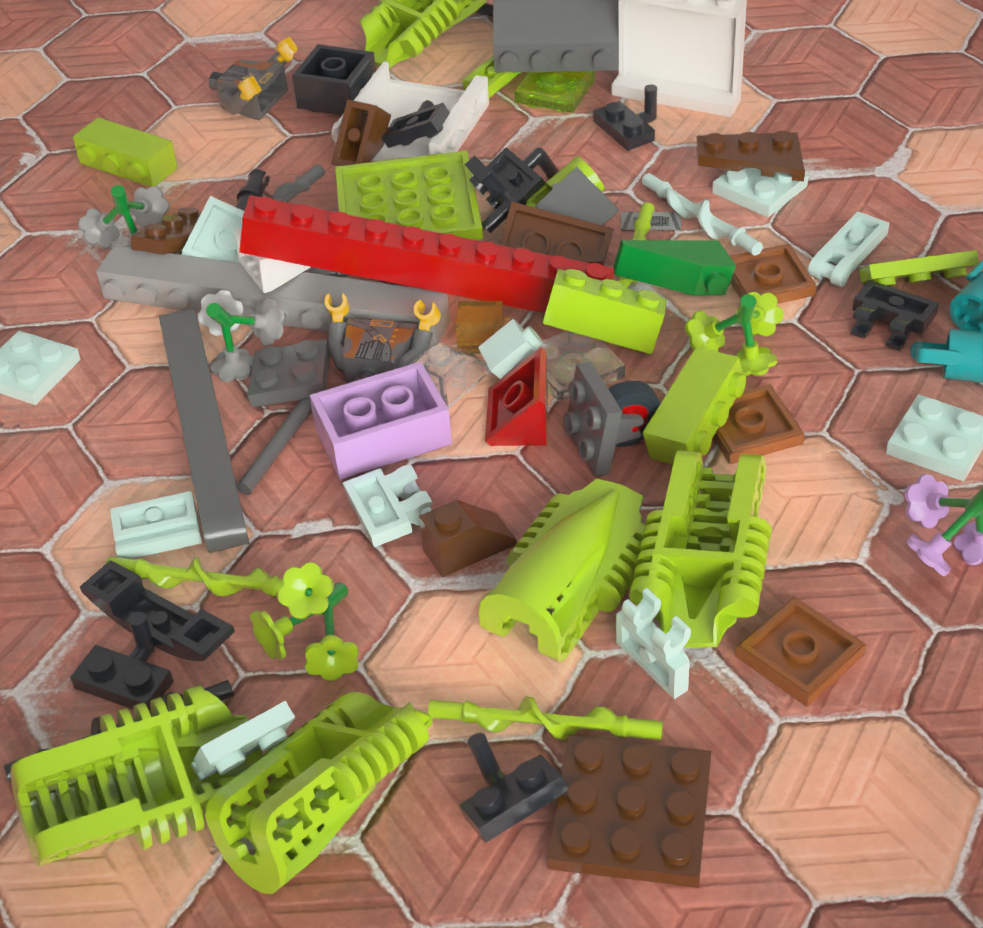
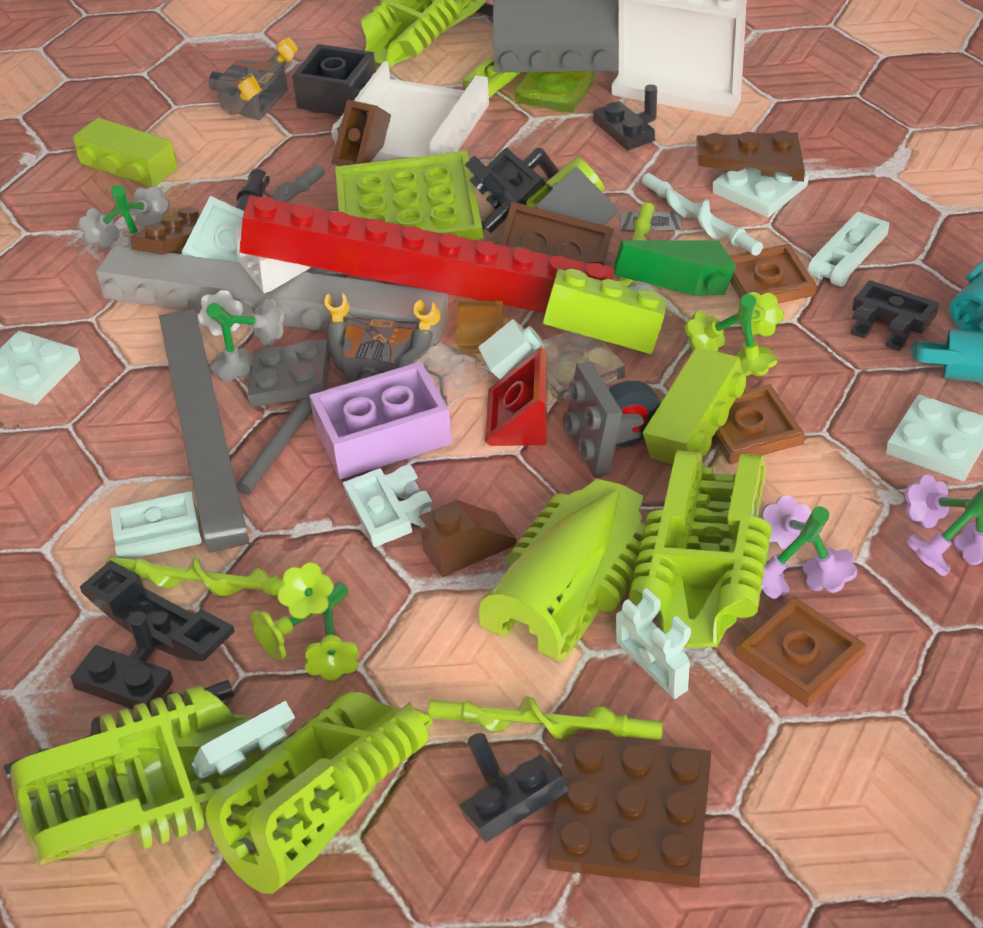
black plate [381,100,450,148] -> none
lime plate [859,250,979,286] -> none
none -> lavender plant [761,495,857,599]

